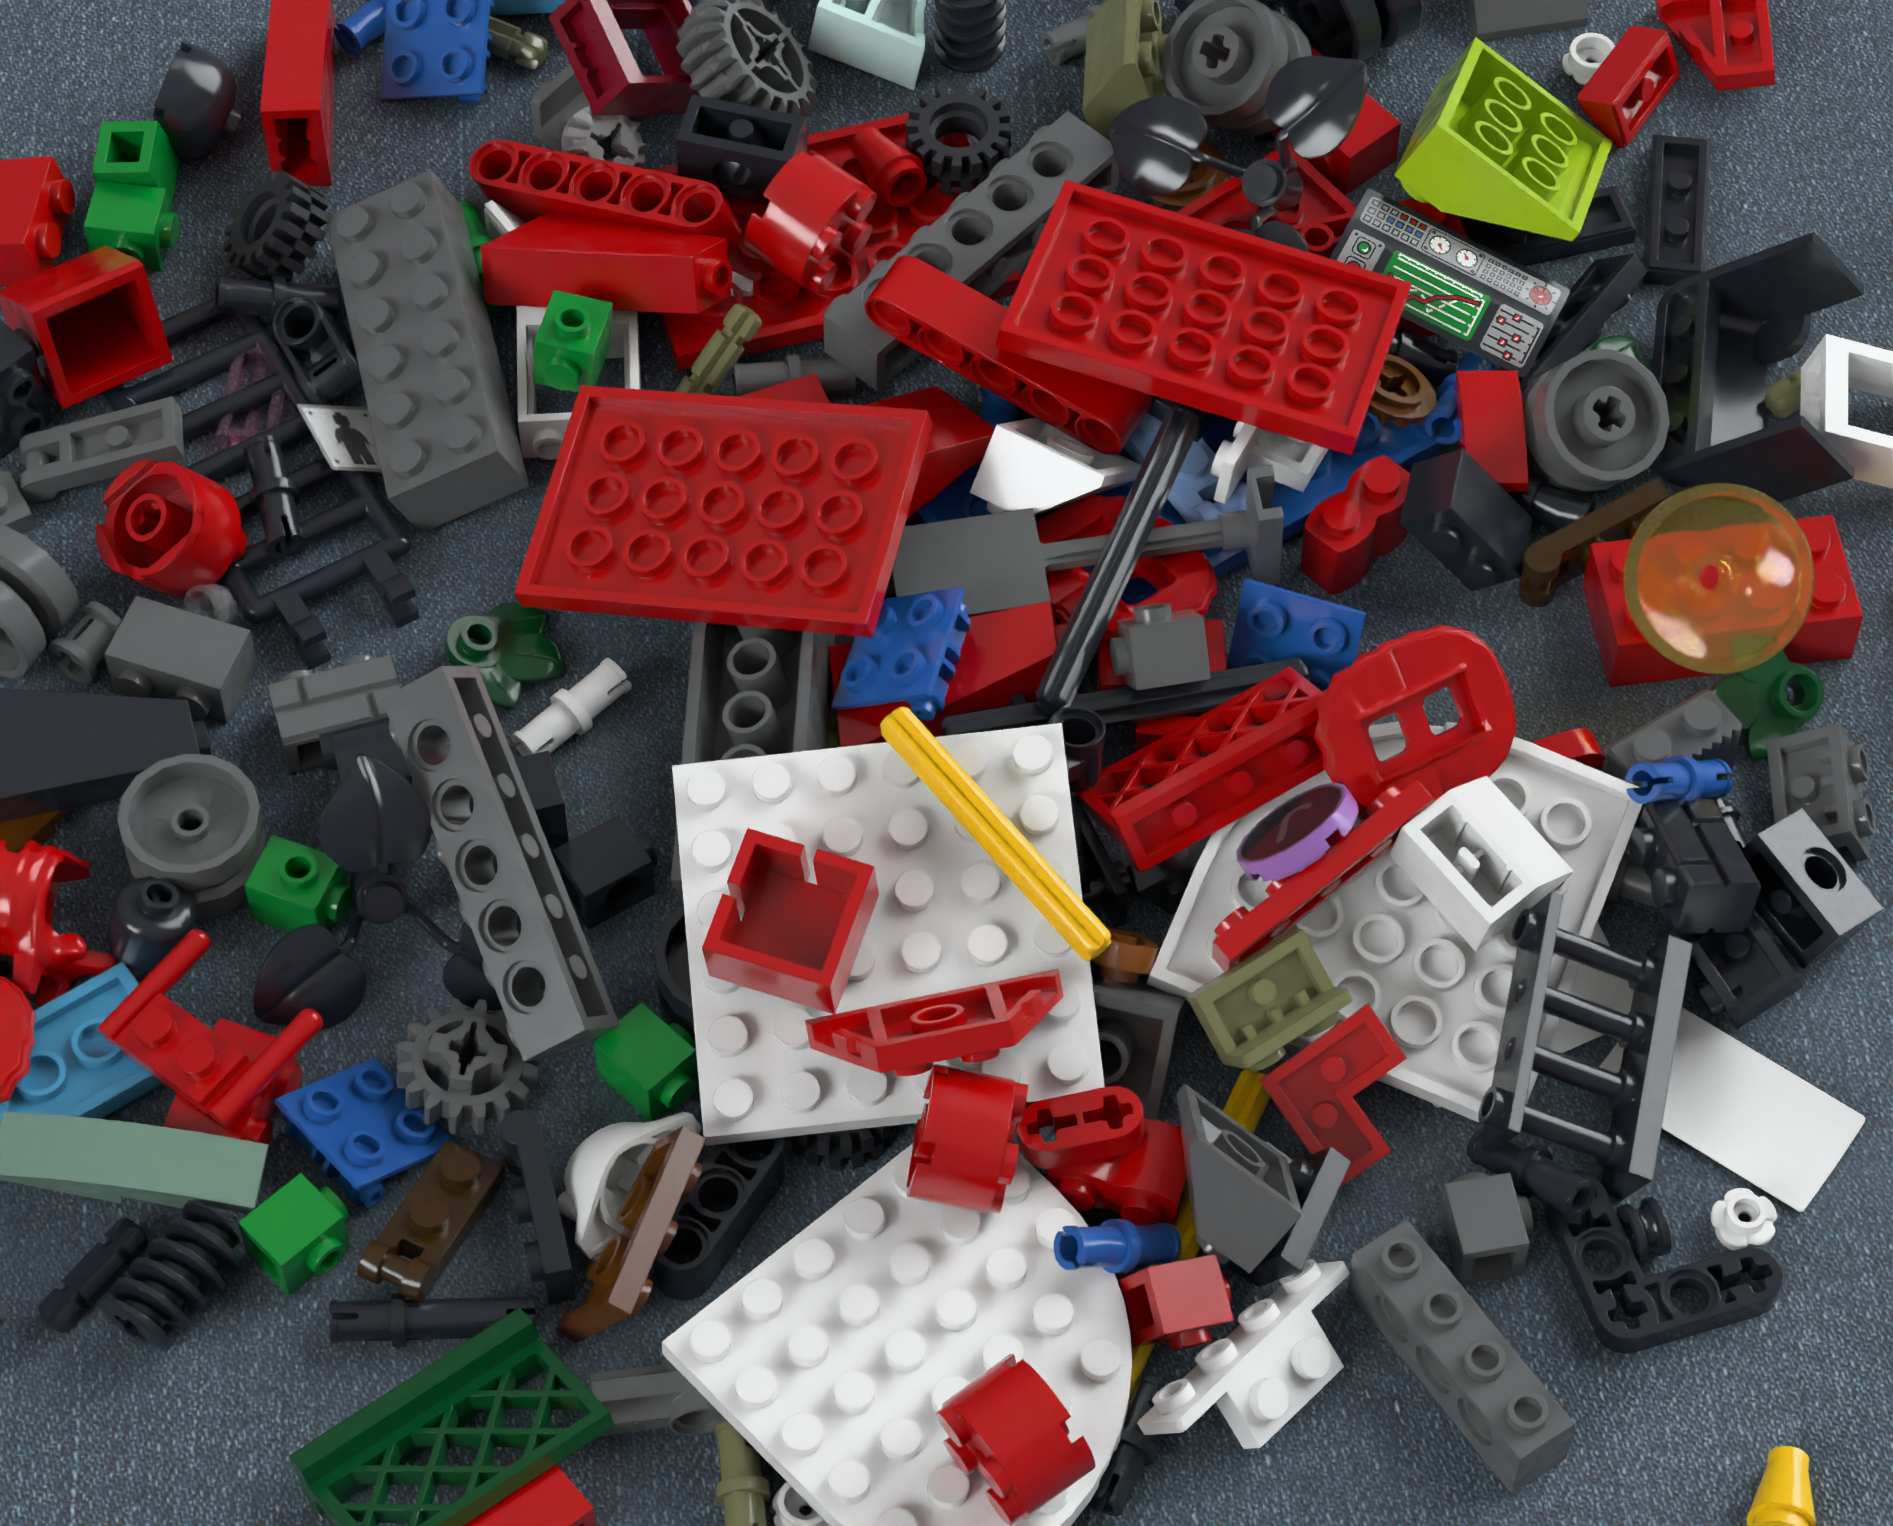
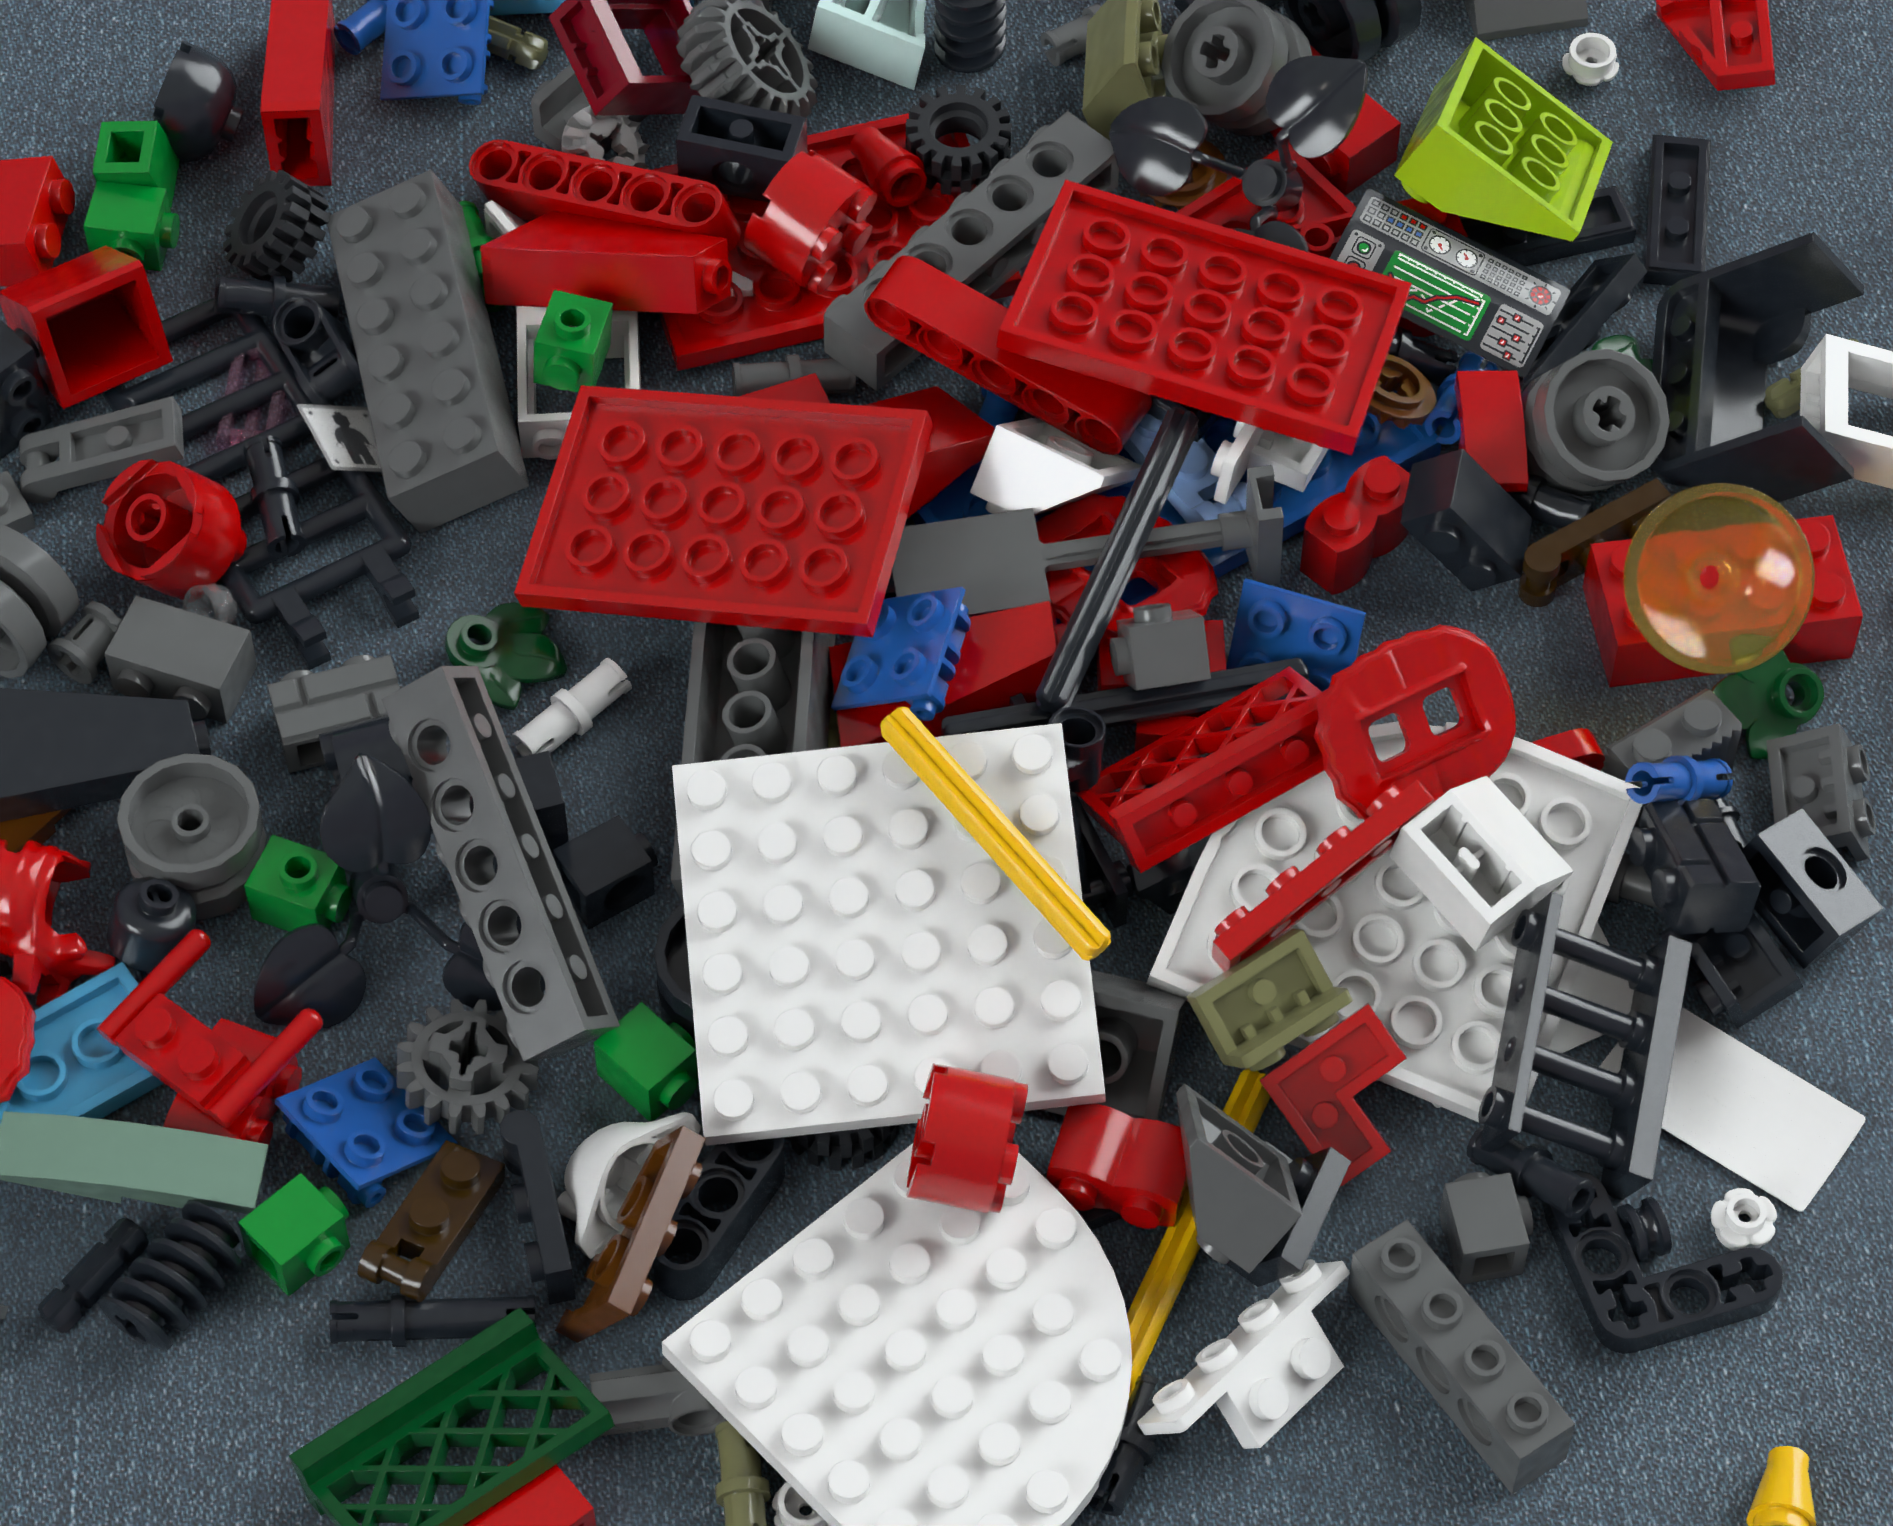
olive axle [674,303,762,395] -> none
red piece [702,828,879,1014] -> none
red wing [805,969,1064,1076] -> none
red brick [936,1354,1095,1526] -> none
red beam [1017,1086,1145,1169] -> none
blue pin [1054,1219,1181,1273] -> none
dark orange plate [1090,926,1159,984] -> none
brick [1117,1254,1234,1351] -> none
tile [1236,782,1359,881] -> none
red slope [1577,26,1680,149] -> none

